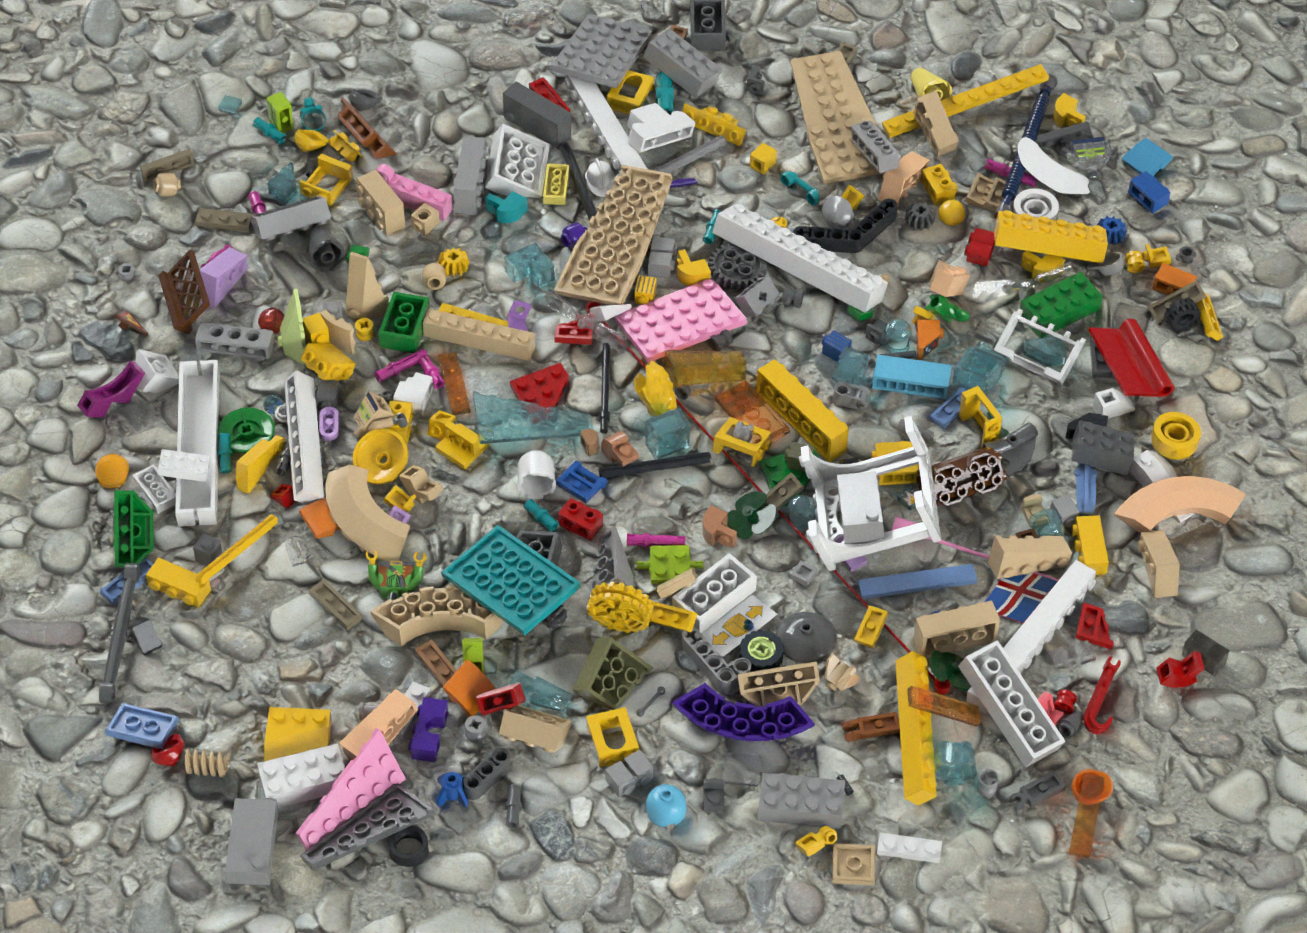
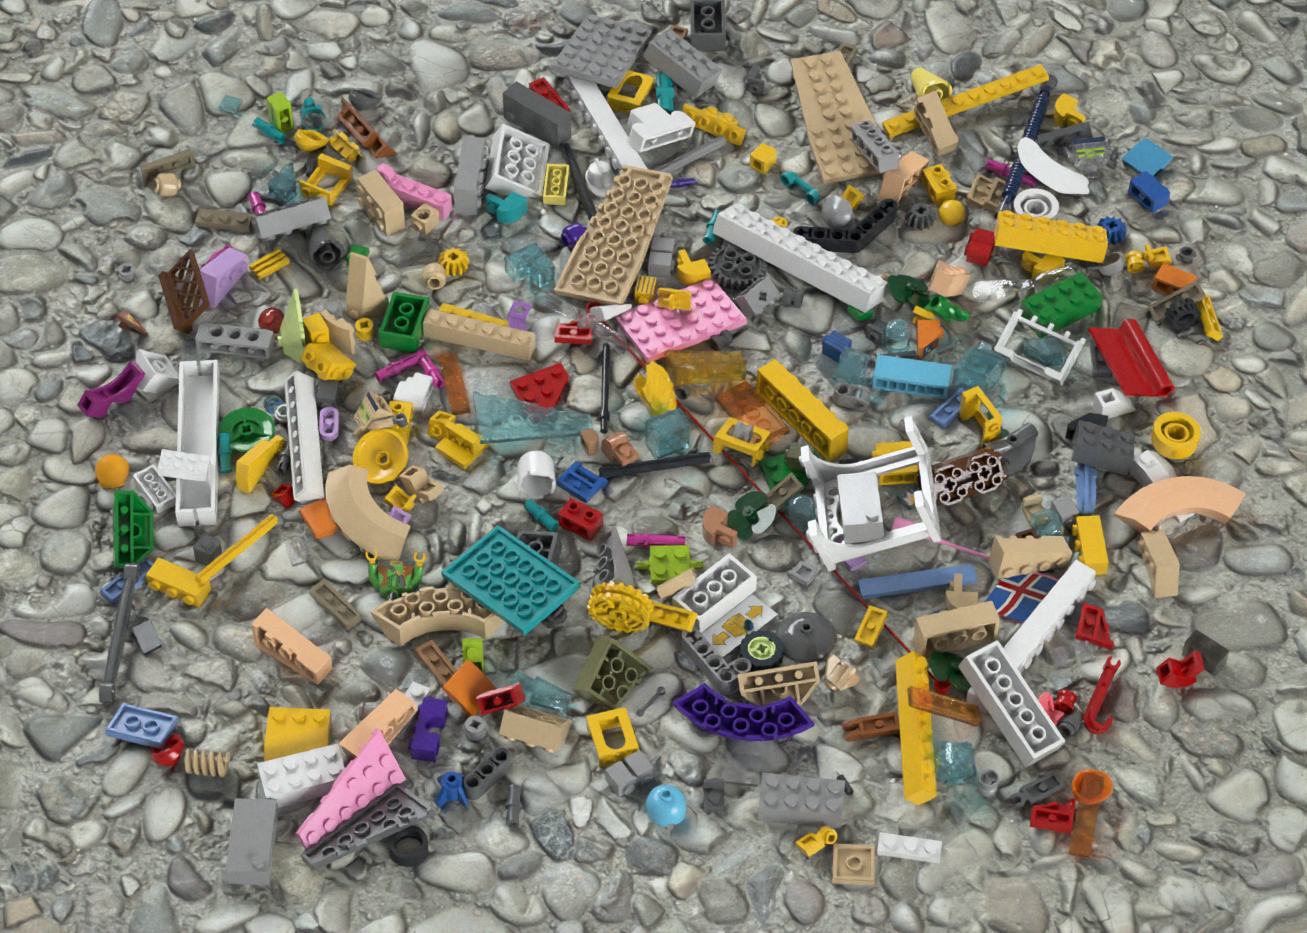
none -> yellow tile [249,249,290,280]
none -> light nougat wedge [251,608,333,685]
none -> yellow hips [658,288,692,311]
none -> dark green piece [887,274,930,308]
none -> tan brick [945,573,978,610]
none -> red wing [1030,798,1076,834]

